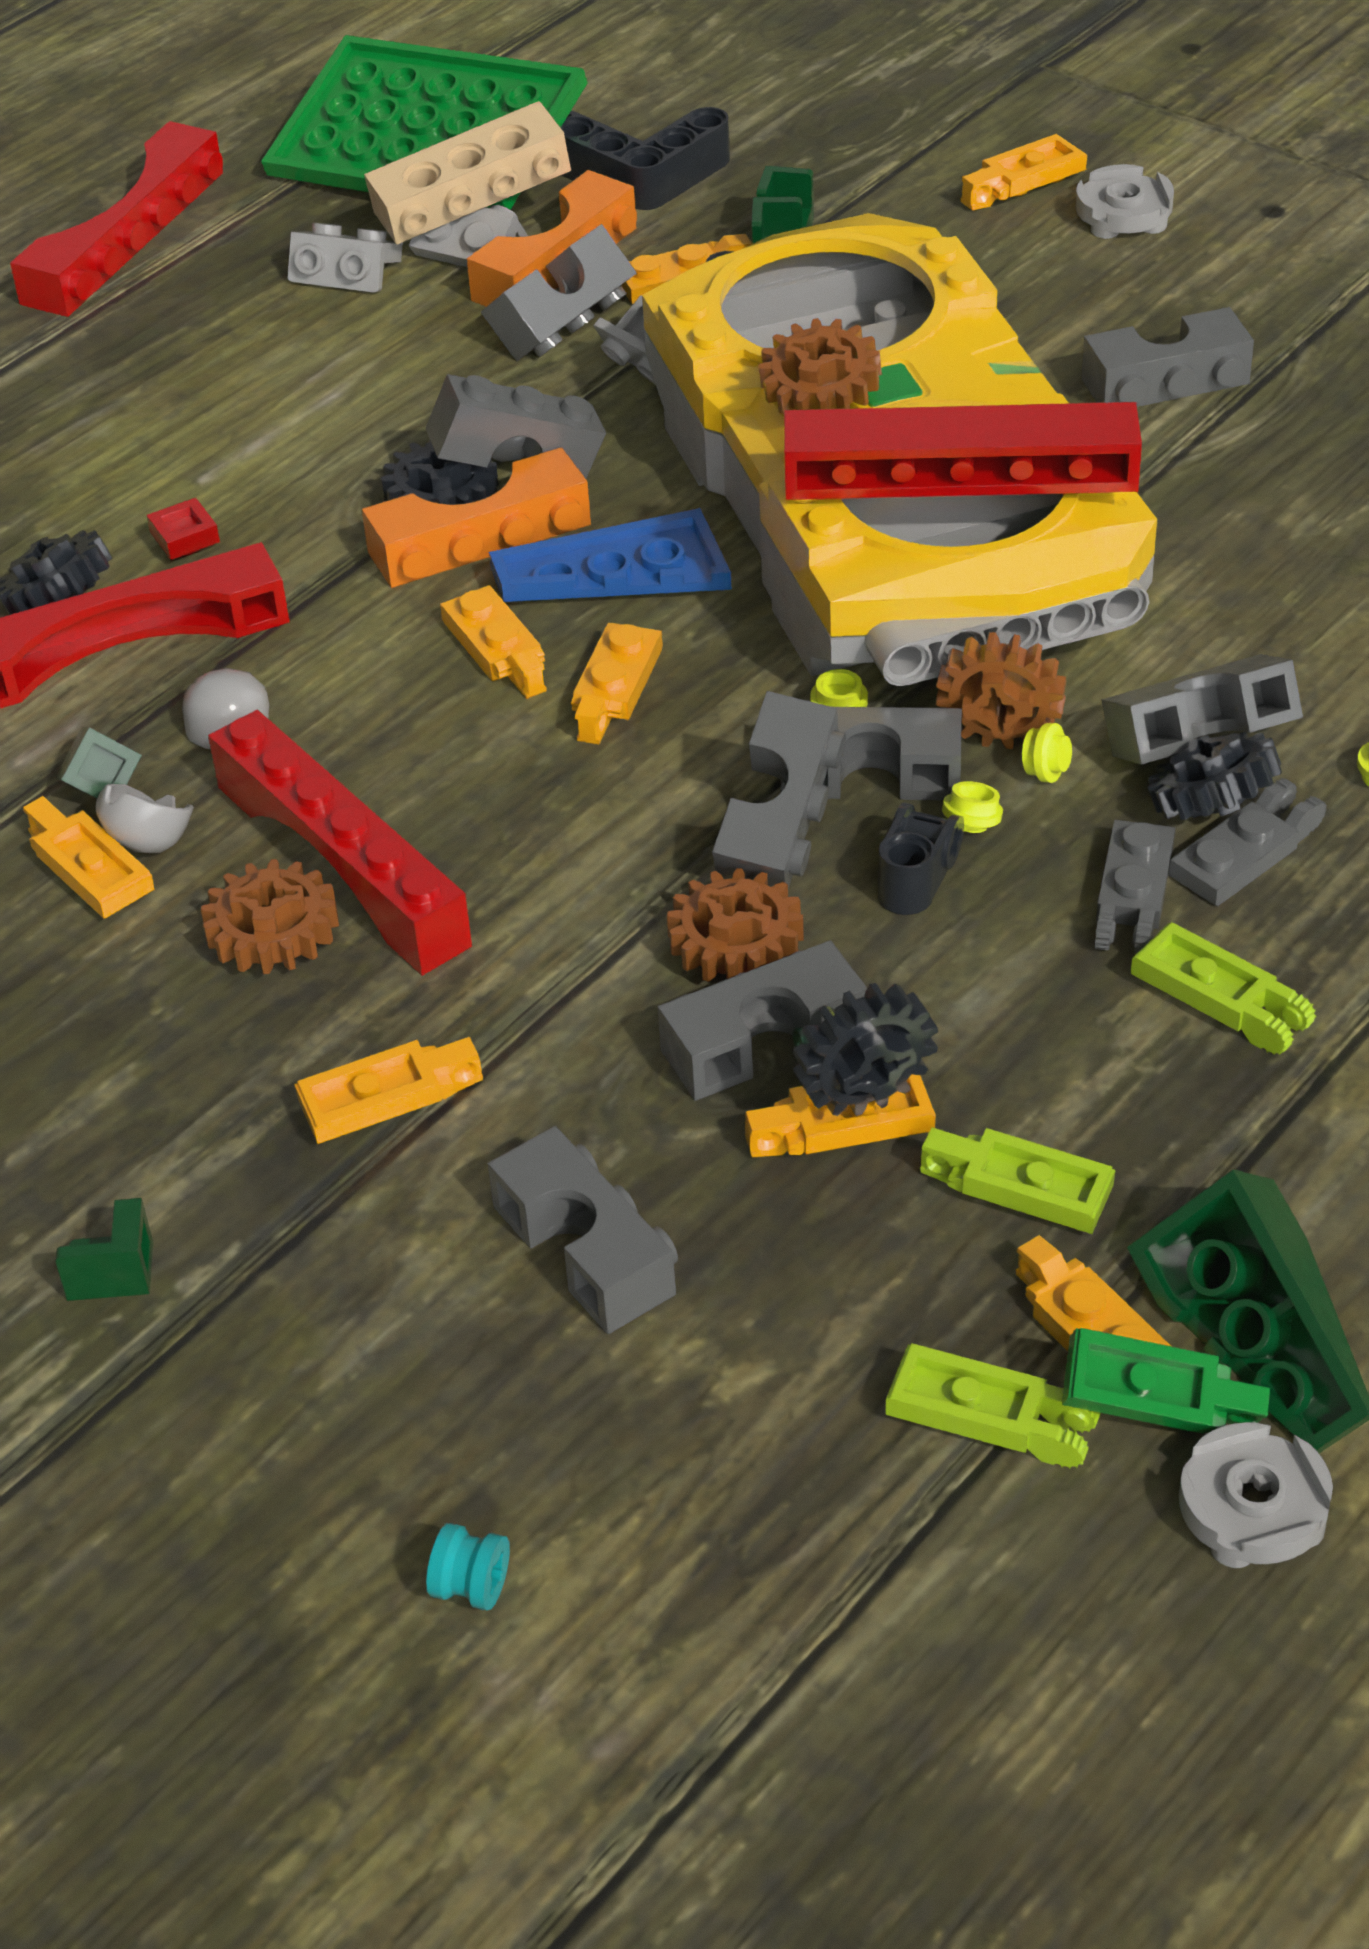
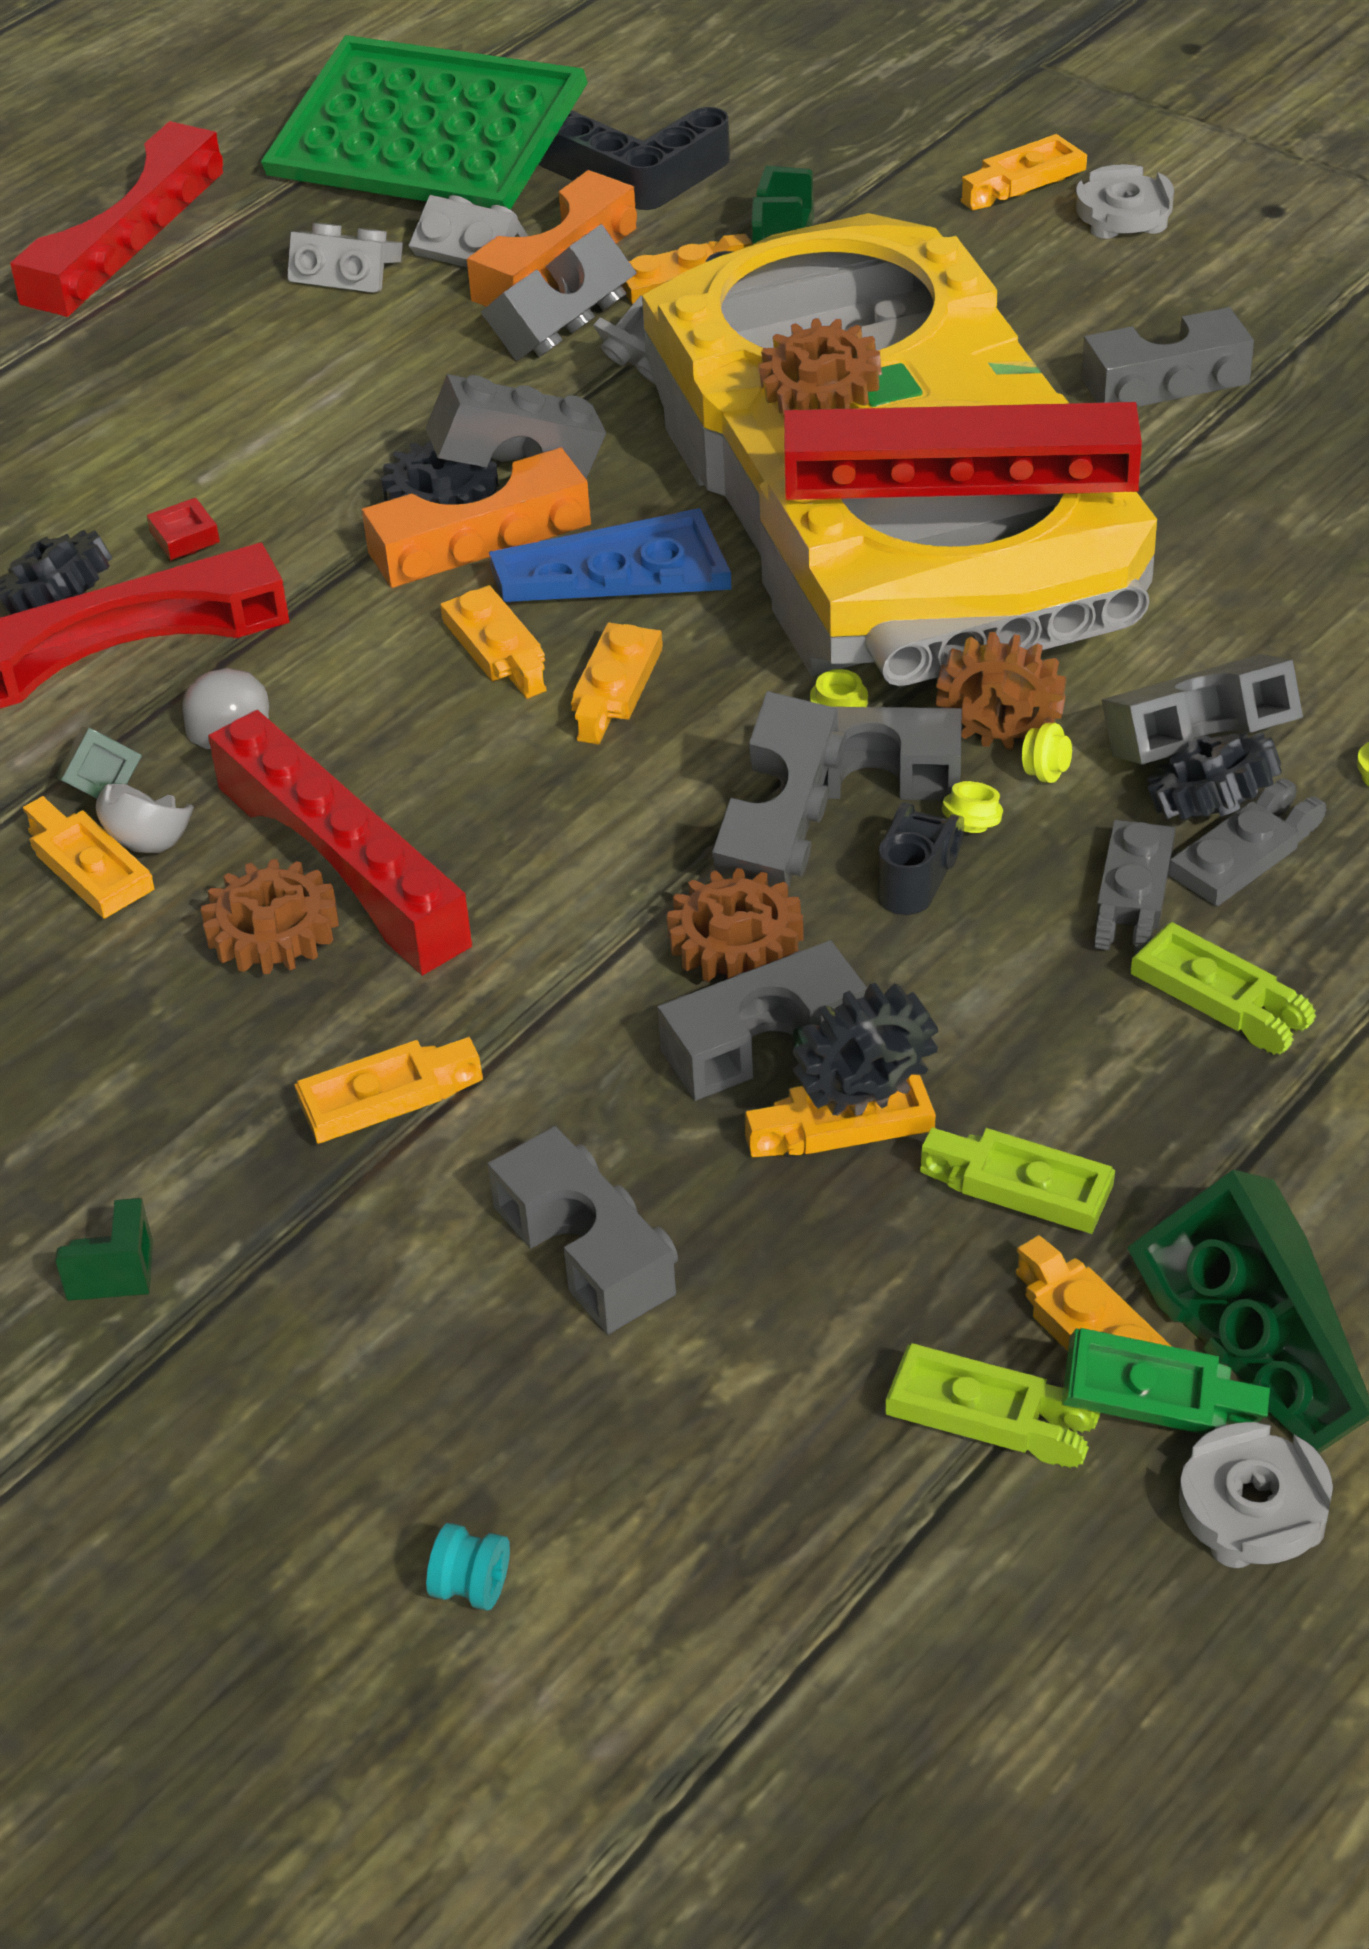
tan brick [364,101,571,245] -> none

